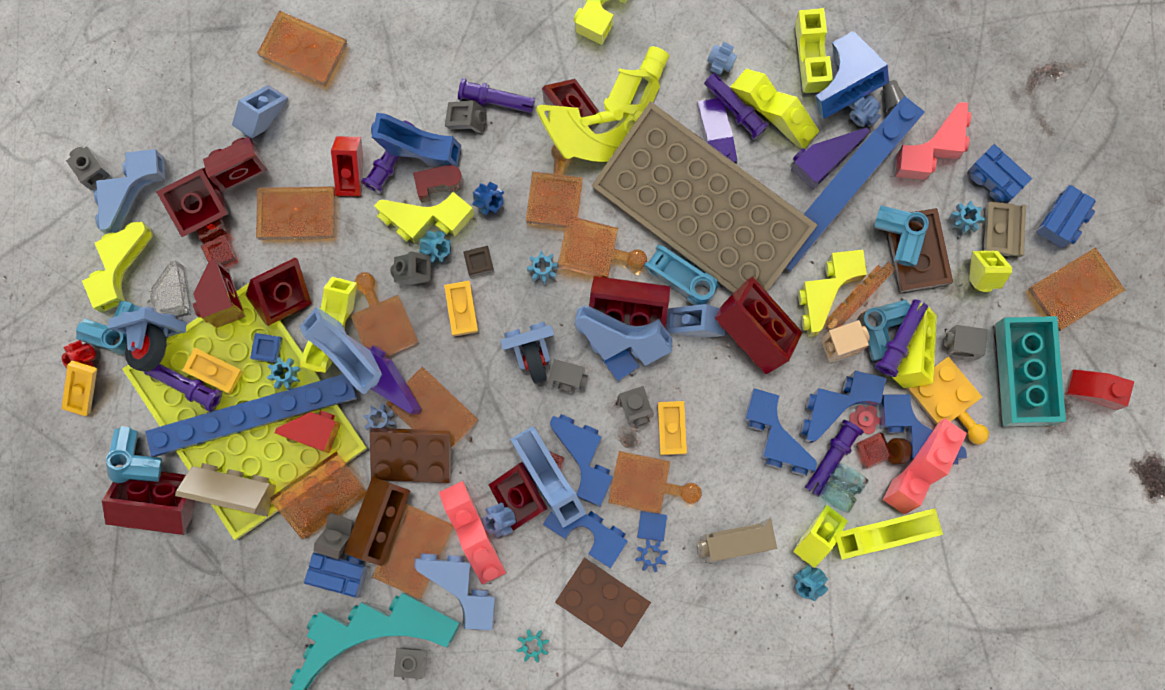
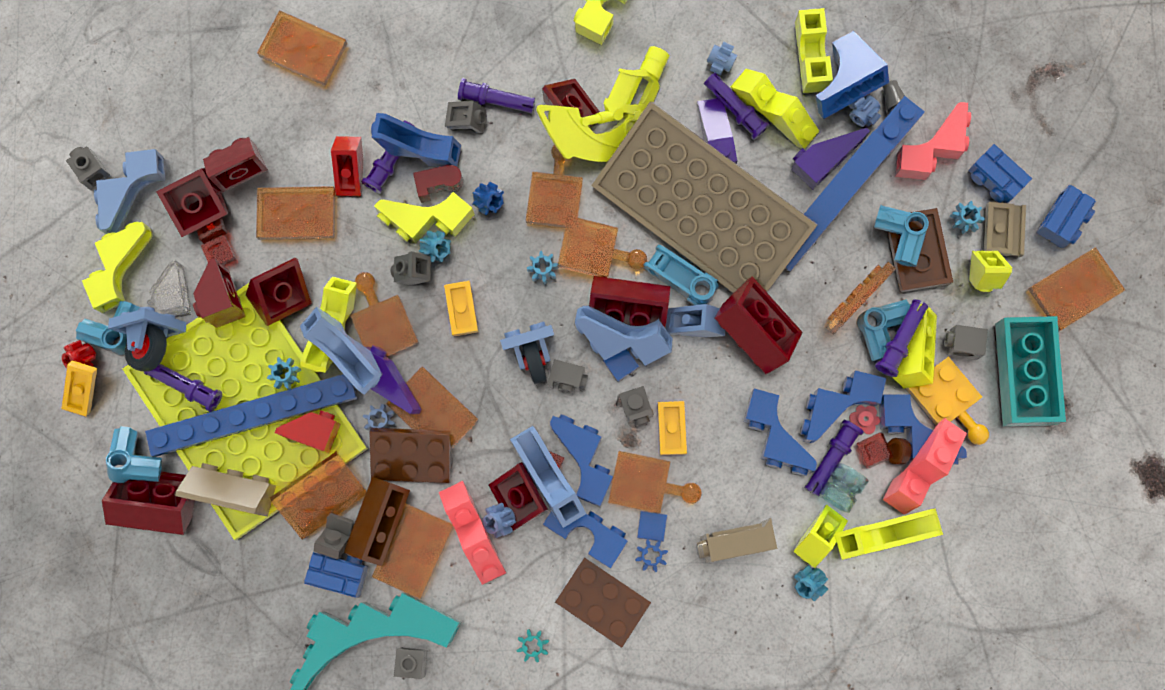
yellow plate [182,347,243,394] -> none
medium blue slope [232,85,288,138] -> none
blue tile [250,333,283,363] -> none
medium blue arch [414,553,495,630] -> none
dark brown tile [463,246,494,277] -> none
neon yellow arch [798,250,867,337] -> none
tan brick [821,320,870,364] -> none
red slope [1065,369,1135,410] -> none

